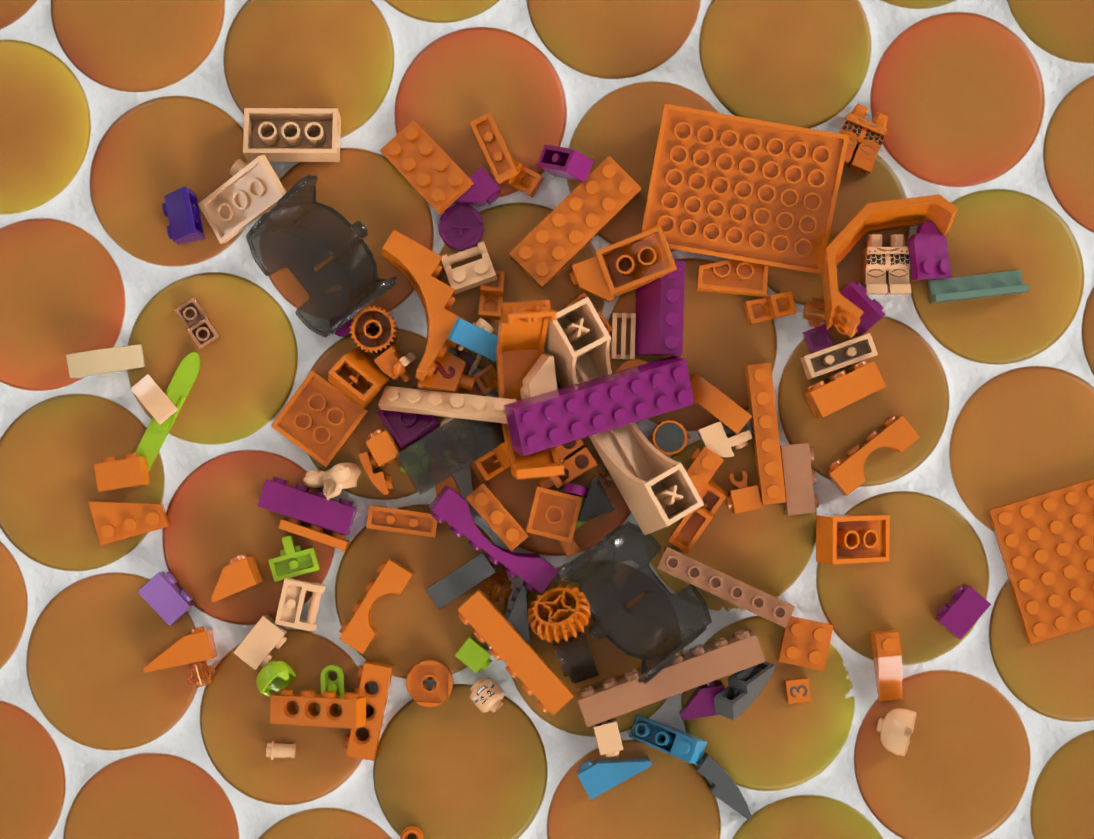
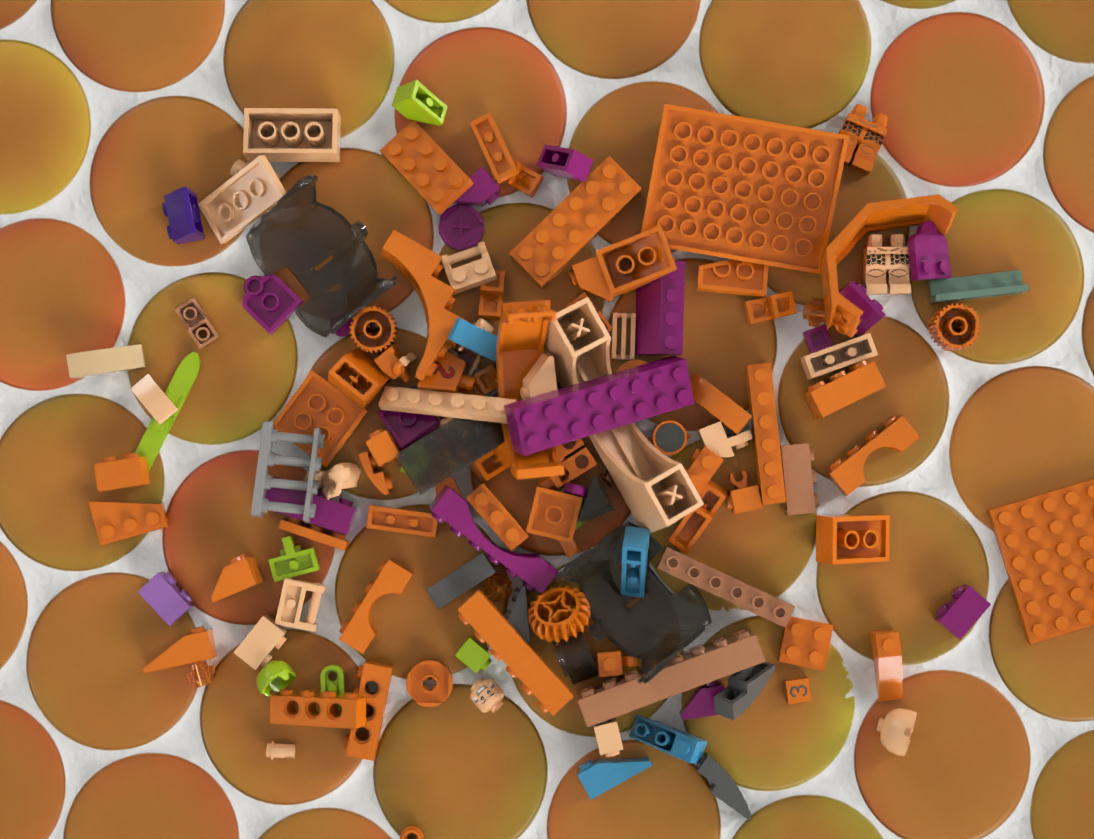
none -> magenta plate [242,274,304,335]
none -> light grey fence [251,421,325,523]
none -> lime slope [392,79,448,126]
none -> orange brick [596,648,638,677]
none -> dark azure slope [621,526,650,598]
none -> orange brick [928,303,981,351]

